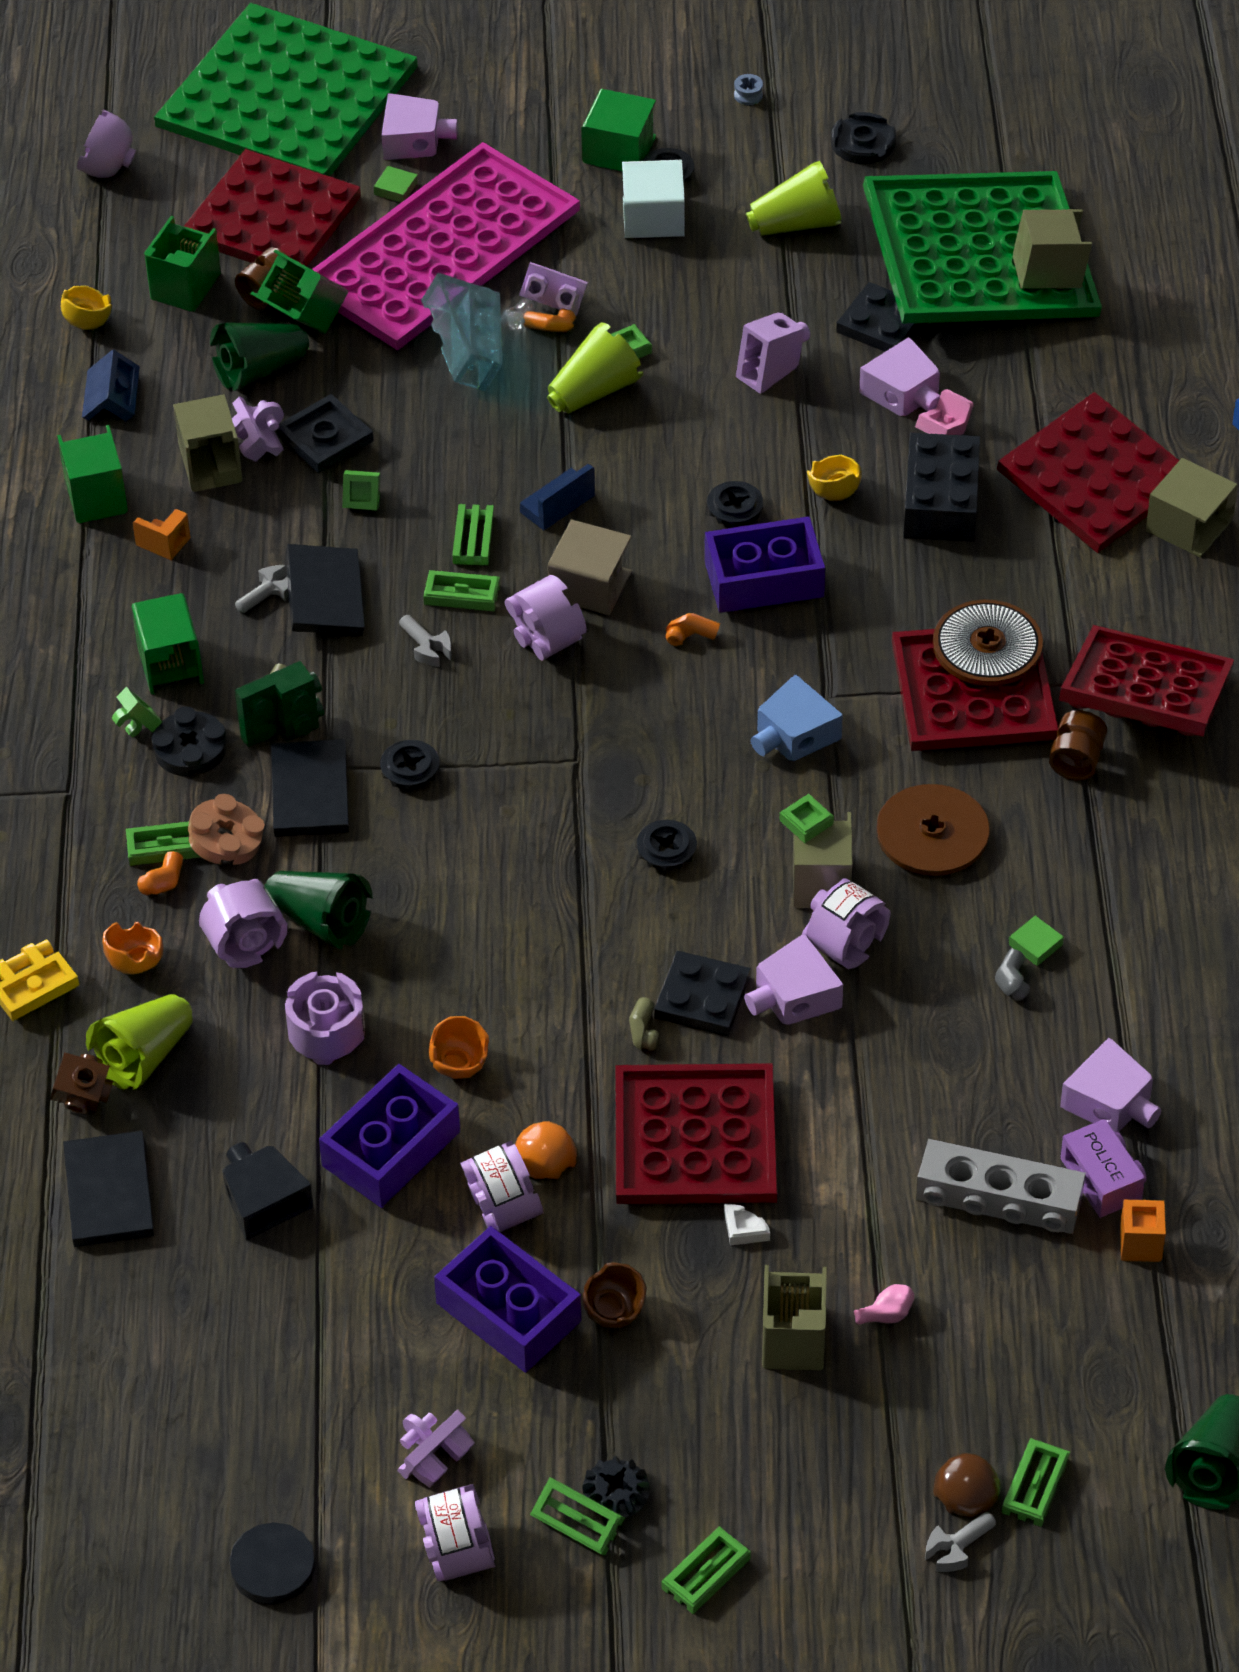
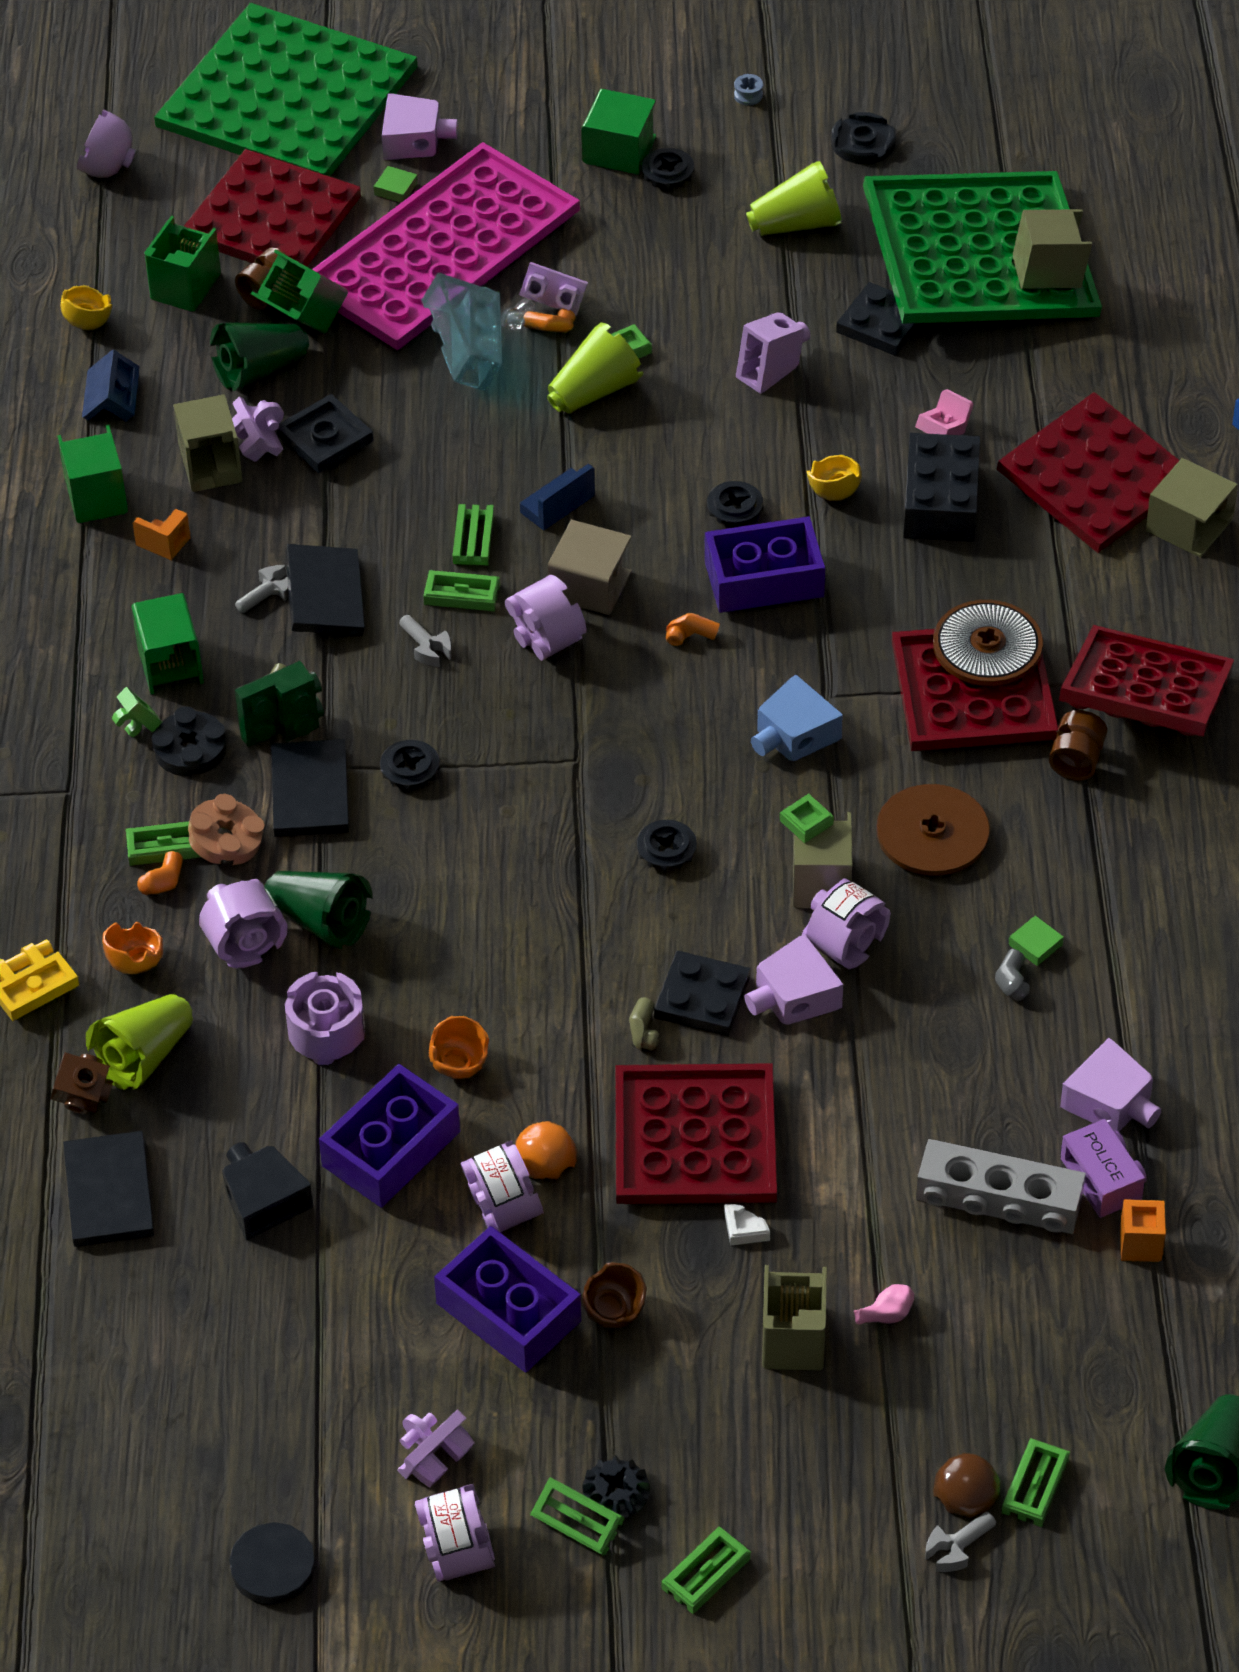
bright green tile [342,470,380,510] -> none
light aqua piece [622,160,685,238] -> none
lavender torso [859,337,940,416] -> none

